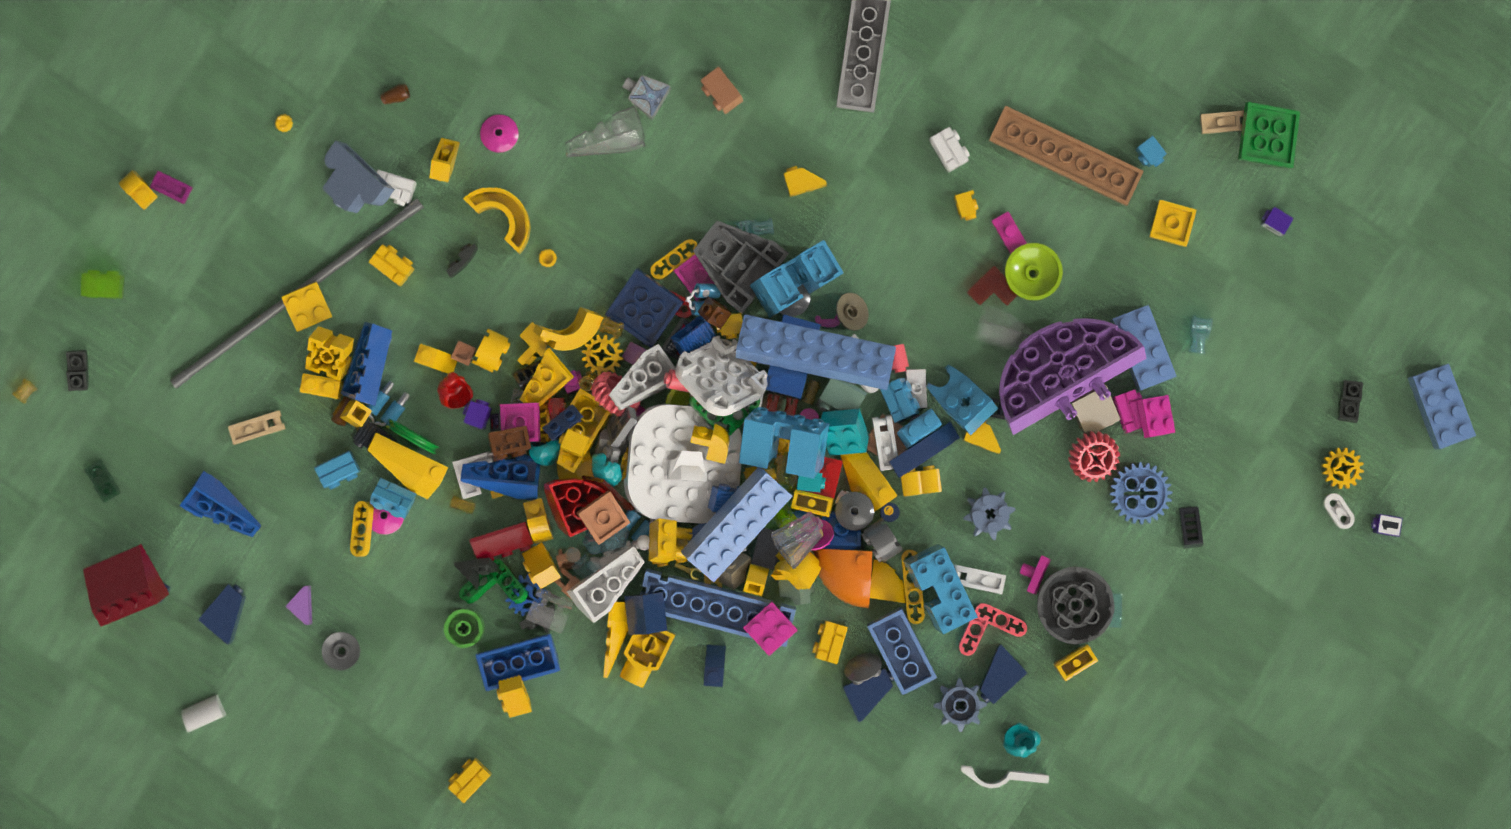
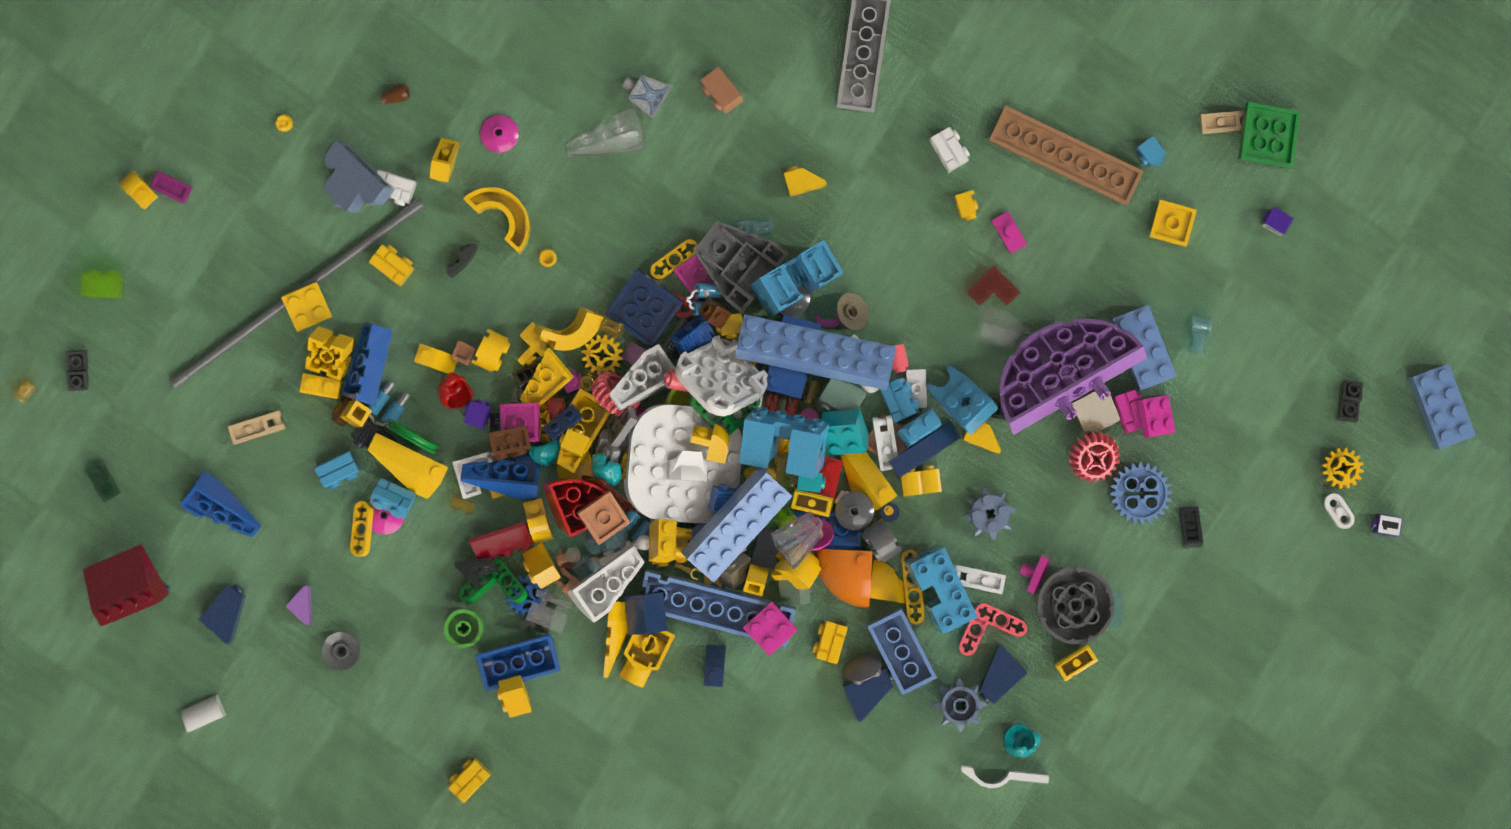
lime dish [1005,243,1063,301] -> none

